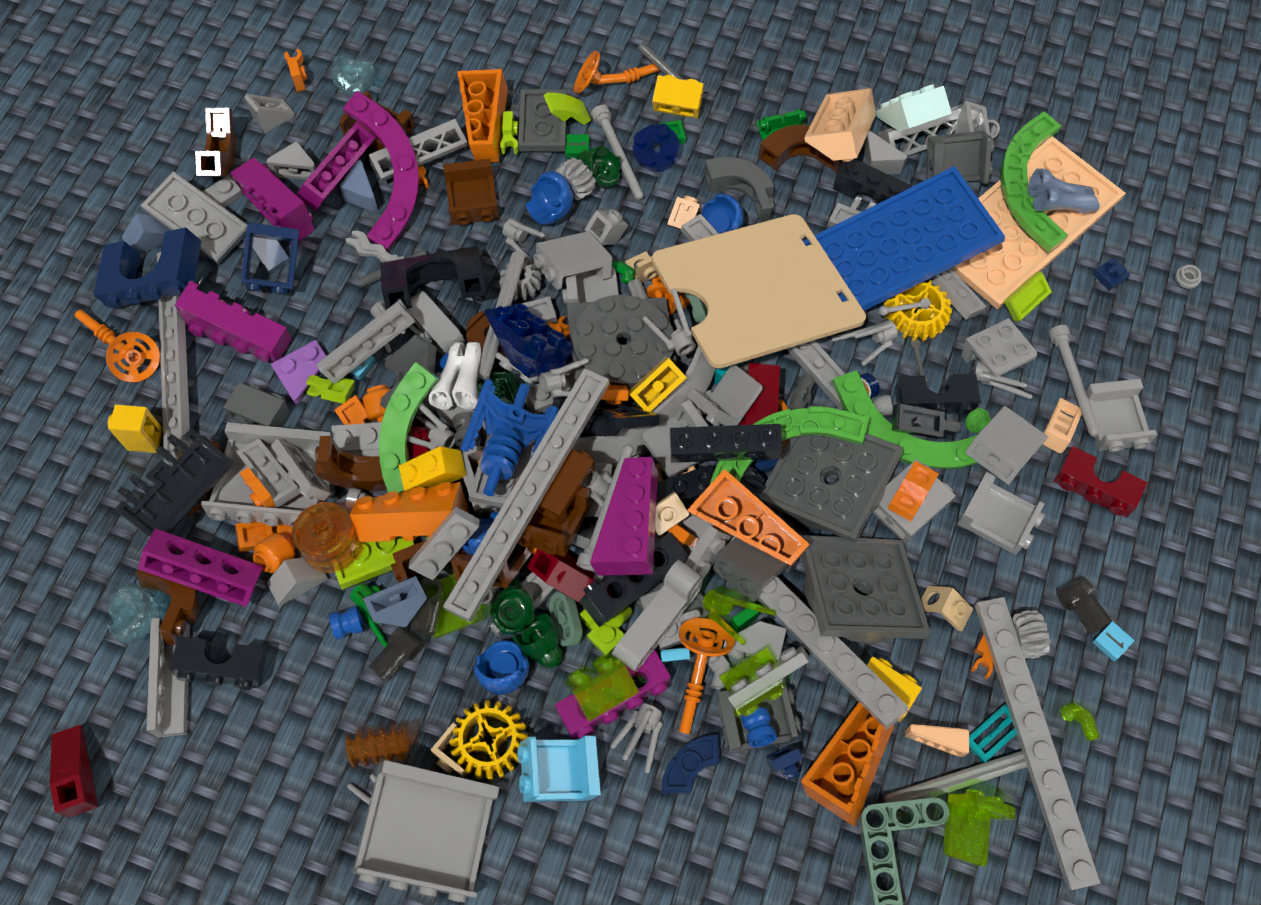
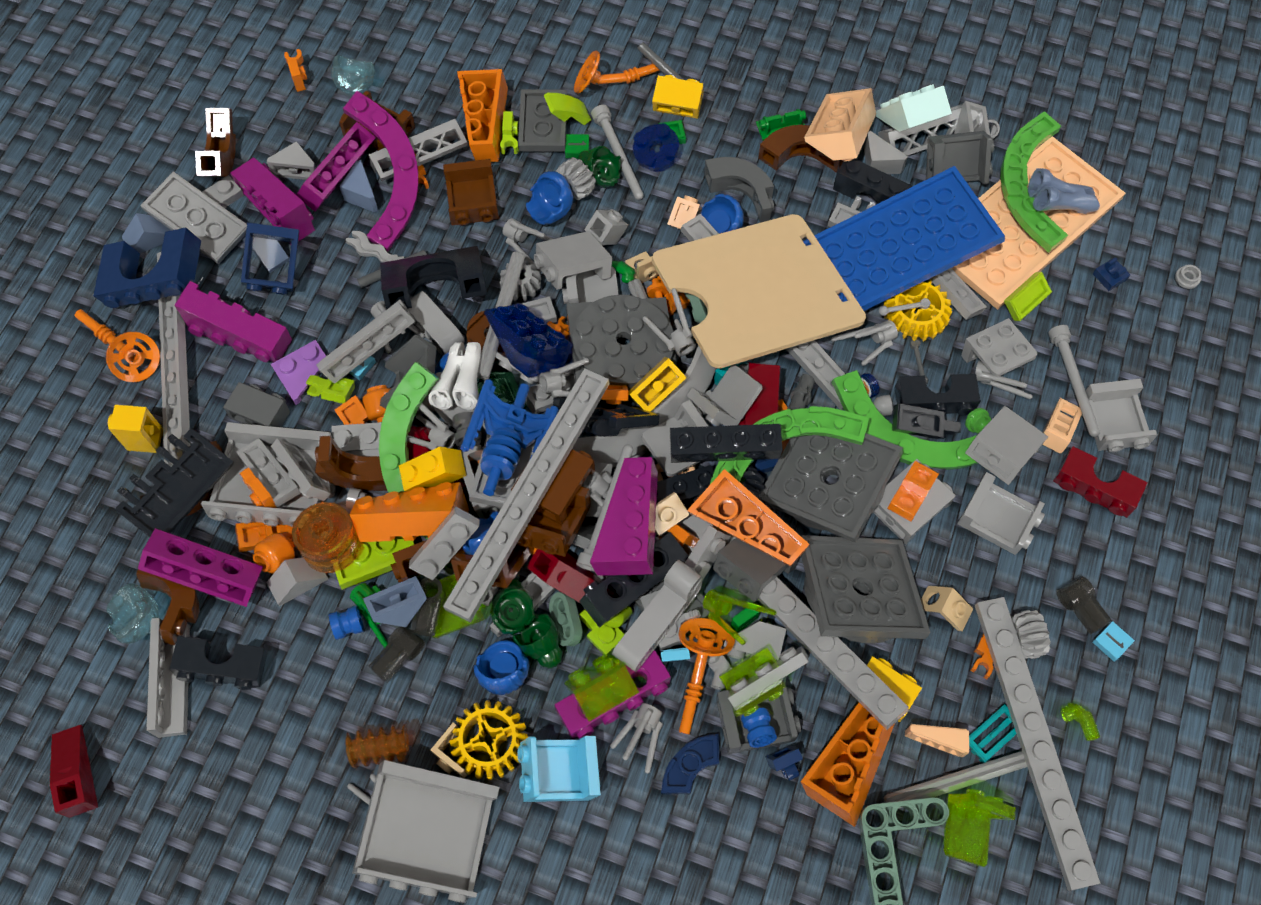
light grey slope [245,94,295,133] -> none

